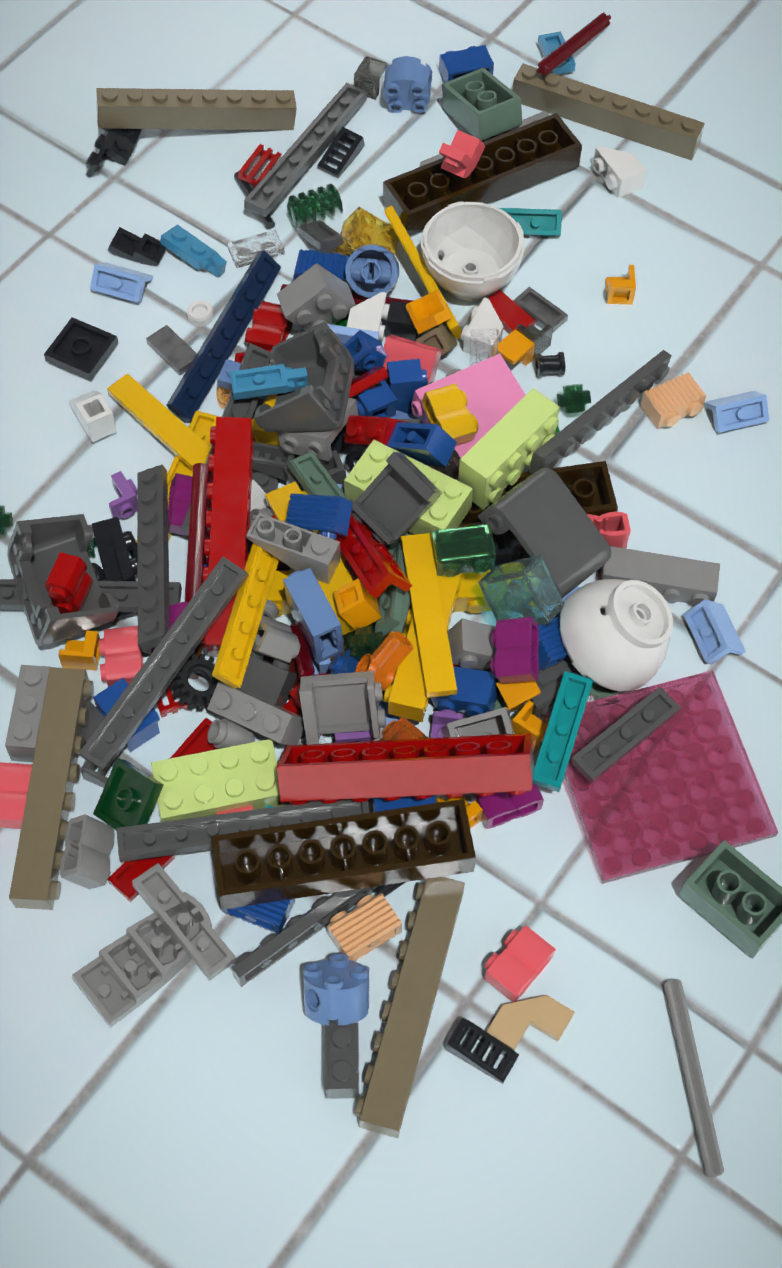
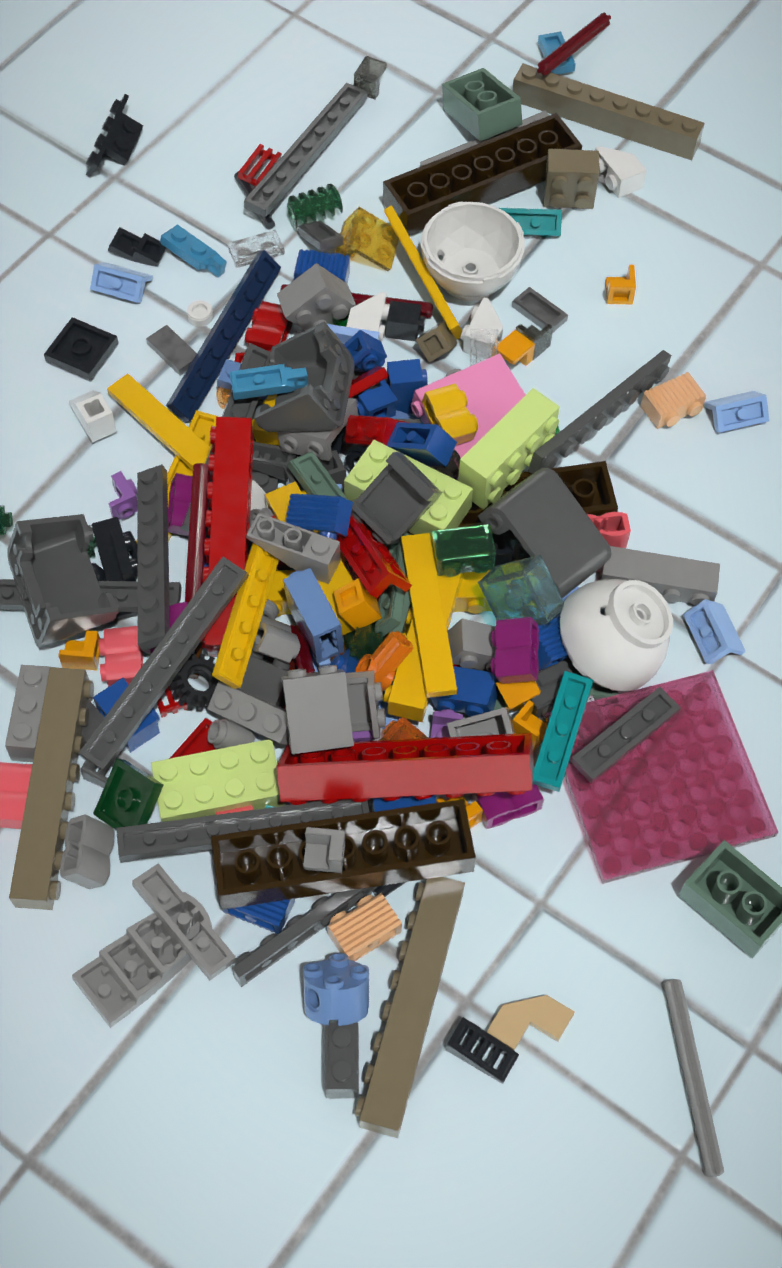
red brick [45,552,93,614] -> none
dark tan brick [96,88,297,130] -> none
red tile [107,855,175,903] -> none
black slope [317,127,365,178] -> none
medium blue brick [345,244,400,298] -> none
medium blue brick [382,56,433,113] -> none
coral brick [382,335,442,383] -> none
light orange panel [406,290,452,334] -> none
blue brick [439,45,494,82] -> none
coral brick [439,130,485,178] -> none
coral brick [484,925,556,1002] -> none
red tile [488,290,535,334] -> none
black bush [535,352,566,377] -> none
clear green gear [557,384,591,414] -> none
none -> light grey panel [281,665,354,754]
none -> light grey panel [303,827,345,873]
none -> dark tan brick [544,149,599,209]

